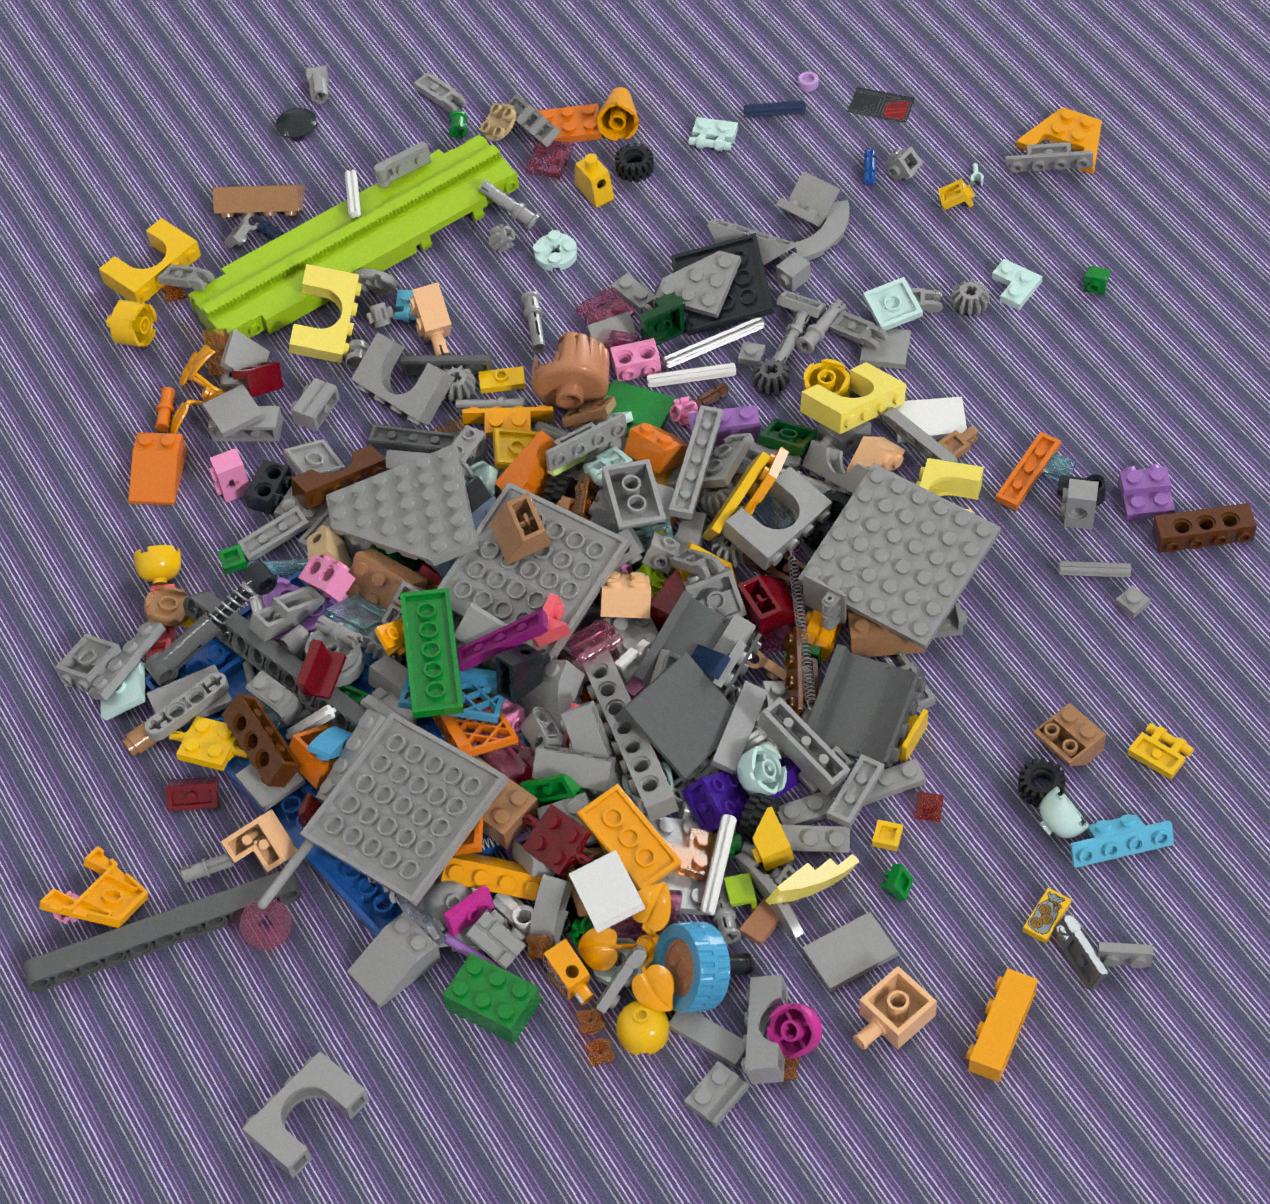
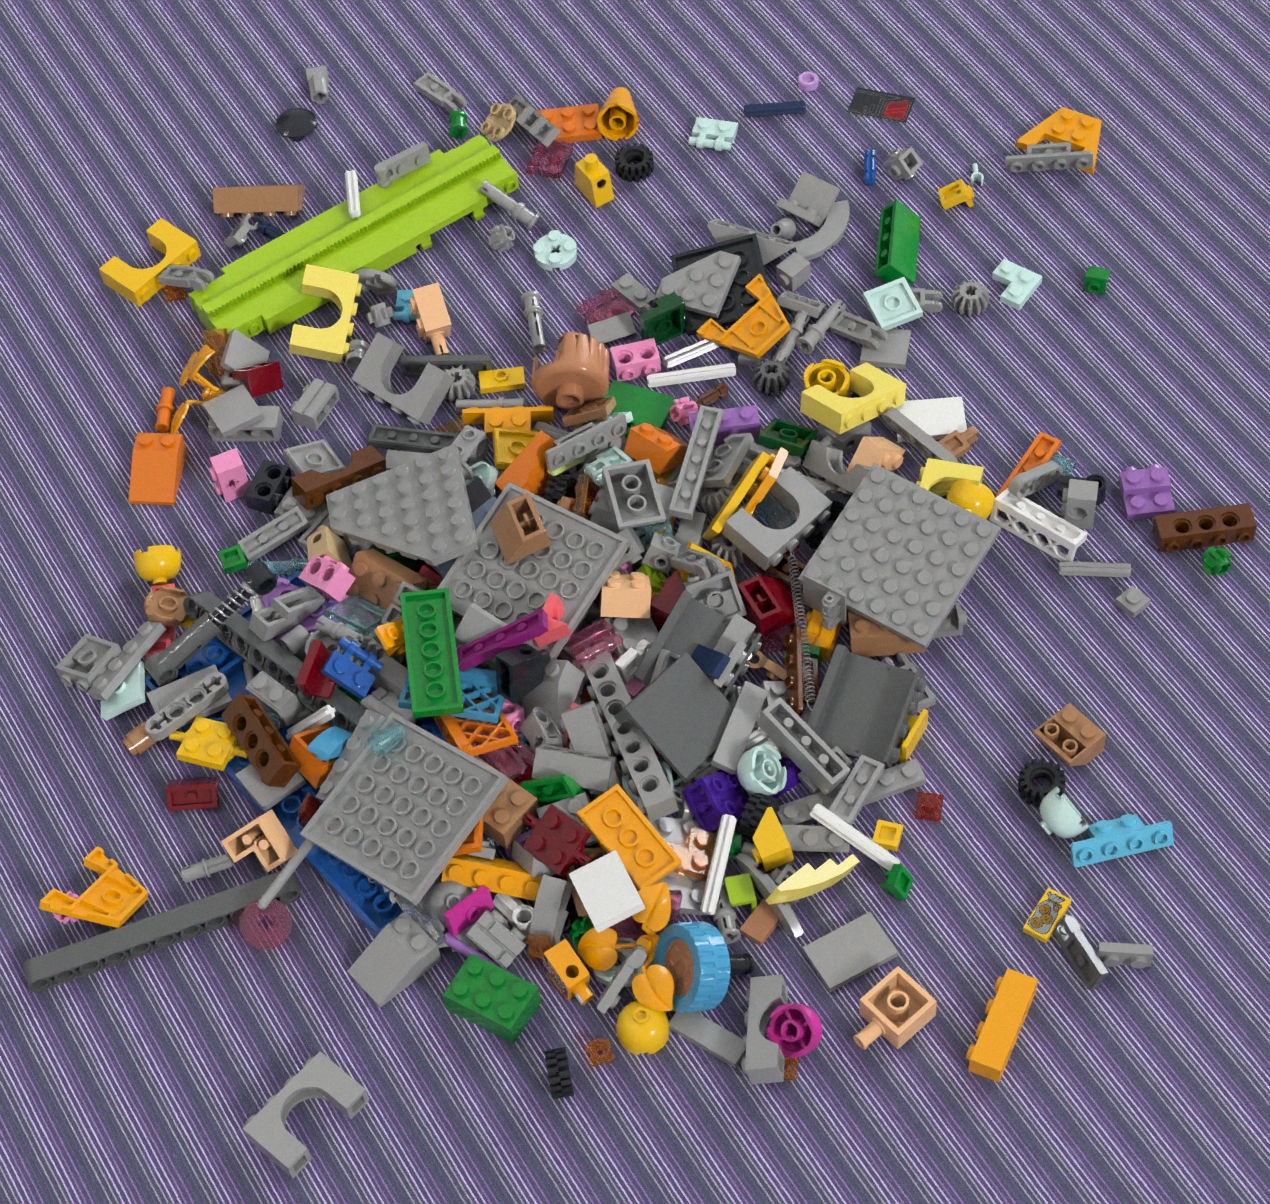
yellow brick [106,300,157,347] -> none
clear orange plate [576,1006,605,1034] -> none
clear pink bracket [604,330,638,361] -> none
light grey plate [684,1061,749,1128] -> none
yellow plate [1127,723,1194,780] -> none
none -> blue plate [321,636,384,699]
none -> clear light blue cone [367,723,407,757]
none -> light grey plate [468,839,496,860]
none -> black tyre [544,1047,574,1099]
none -> light orange wing [696,273,791,359]
none -> light grey cone [770,218,796,239]
none -> white axle [810,803,900,871]
none -> green brick [874,200,921,286]
none -> yellow cylinder [946,479,995,520]
none -> white fence [989,488,1088,561]
none -> light grey beam [1008,461,1063,498]
none -> green gear [1201,546,1232,576]

